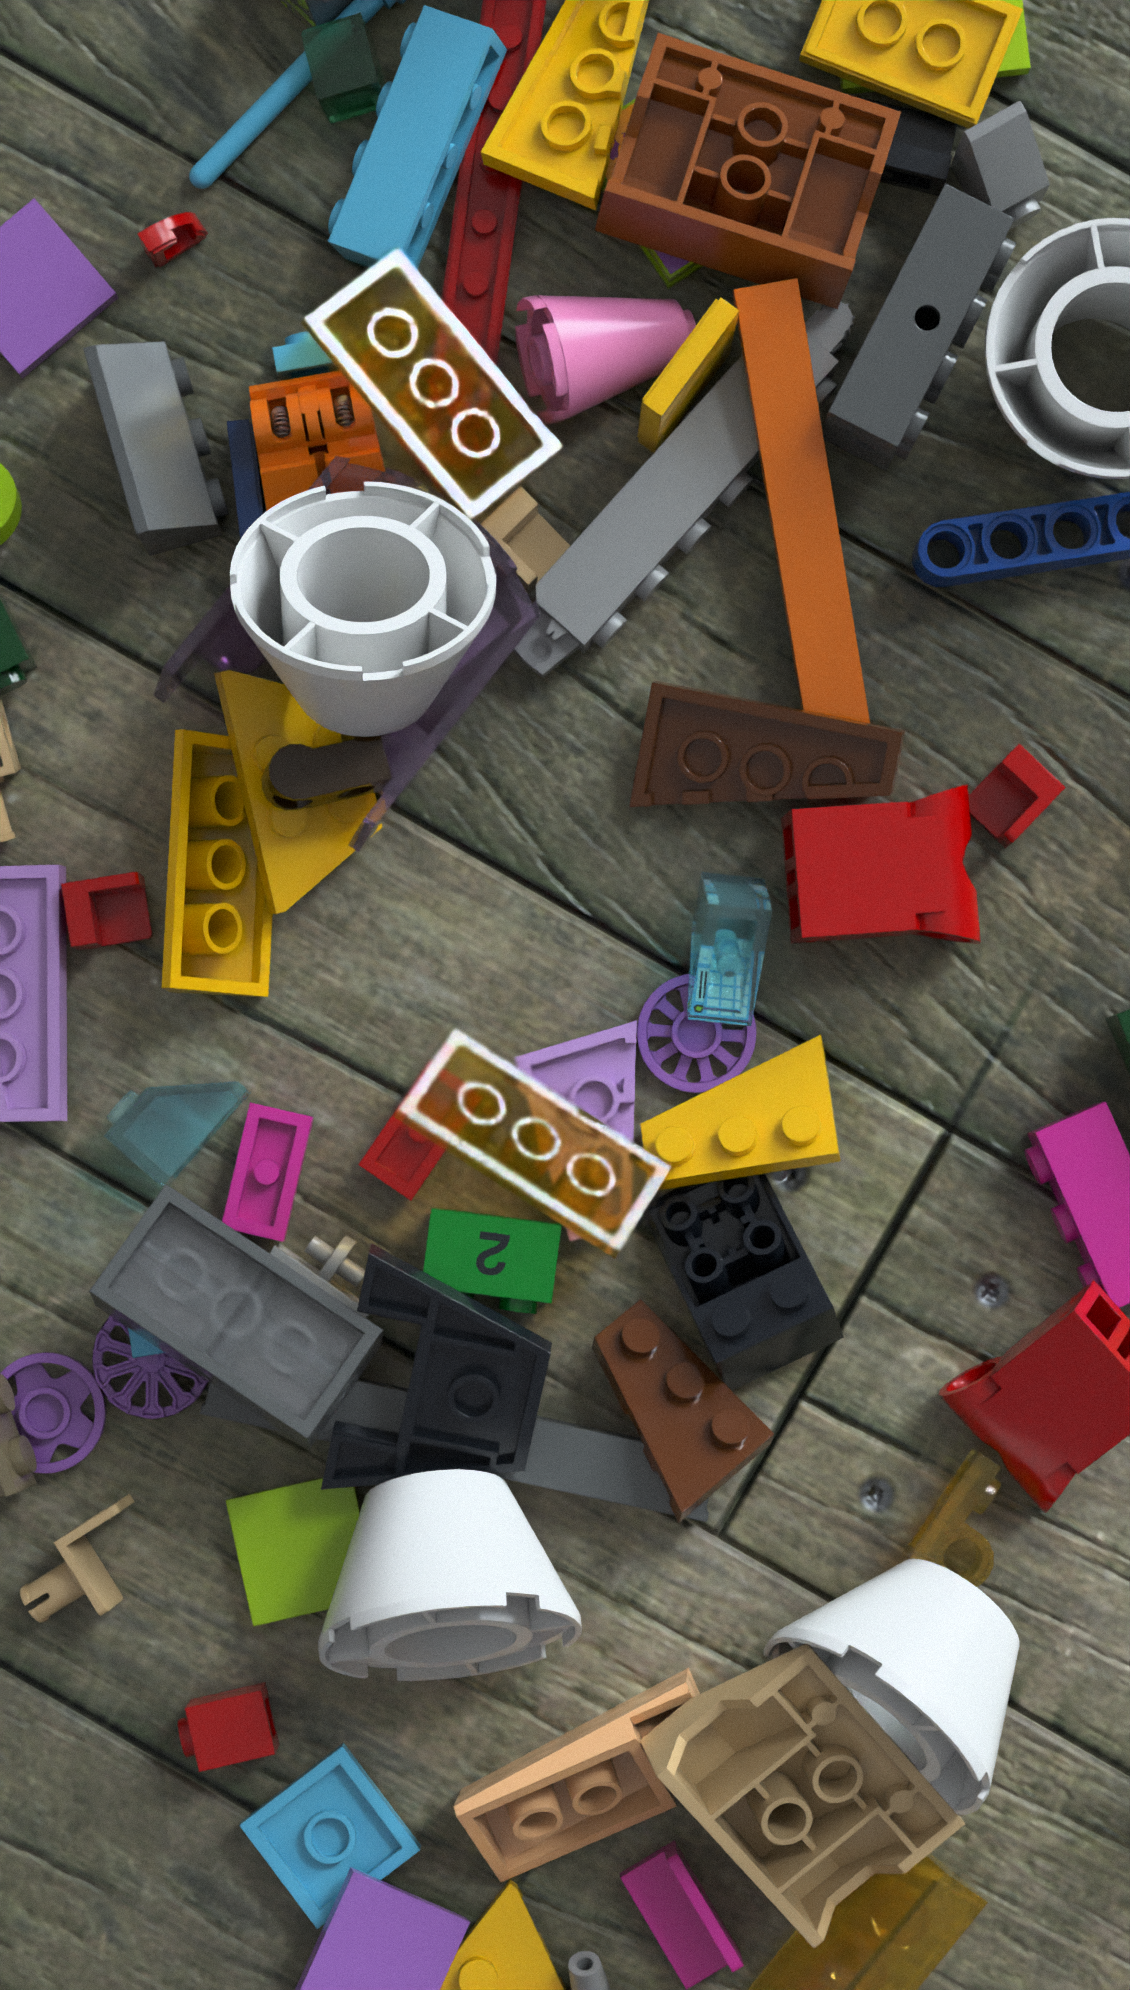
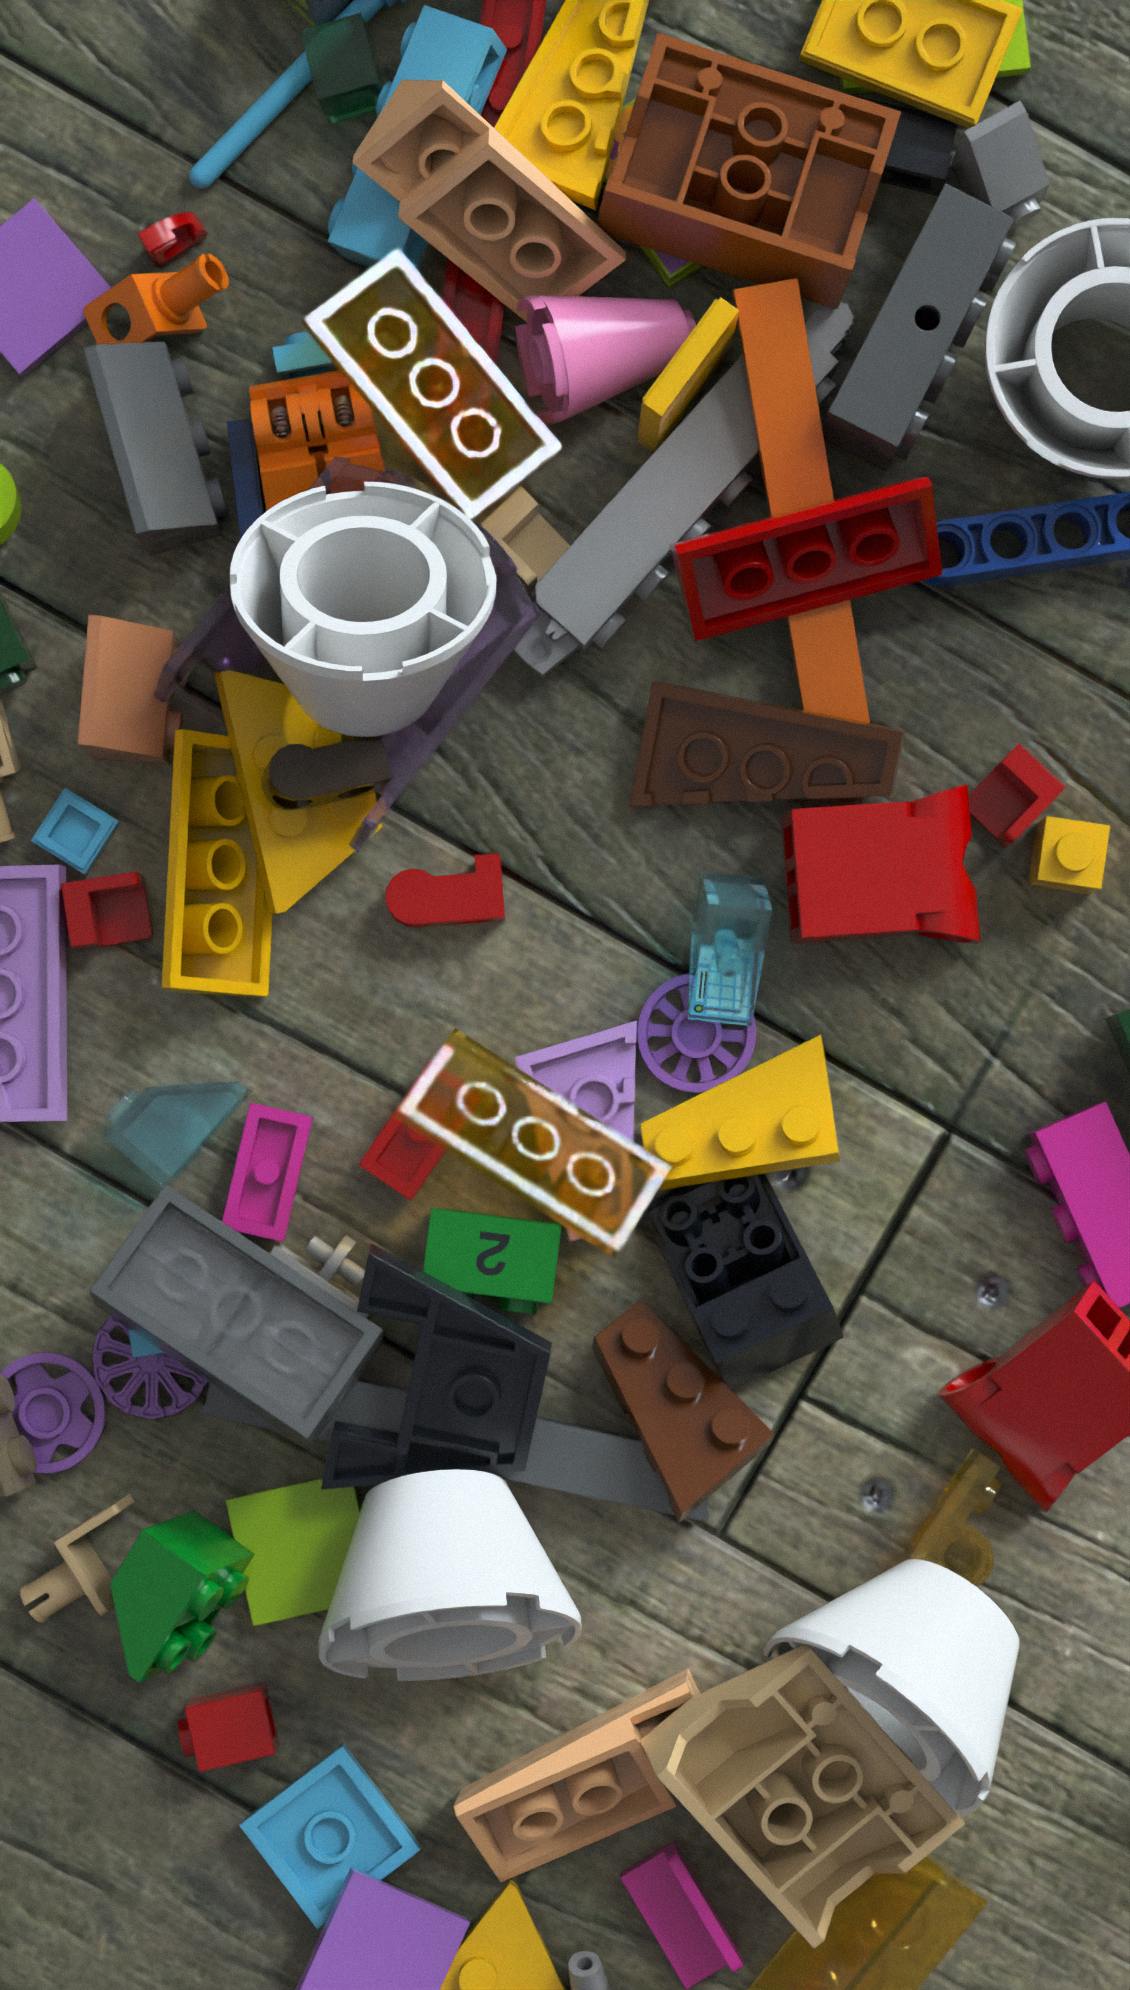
none -> medium azure tile [31,788,121,876]
none -> nougat slope [78,615,189,765]
none -> orange bracket [83,253,229,345]
none -> green slope [110,1510,255,1683]
none -> light nougat slope [353,80,626,322]
none -> red leg [385,853,505,928]
none -> red slope [669,477,943,641]
none -> yellow brick [1028,816,1110,895]

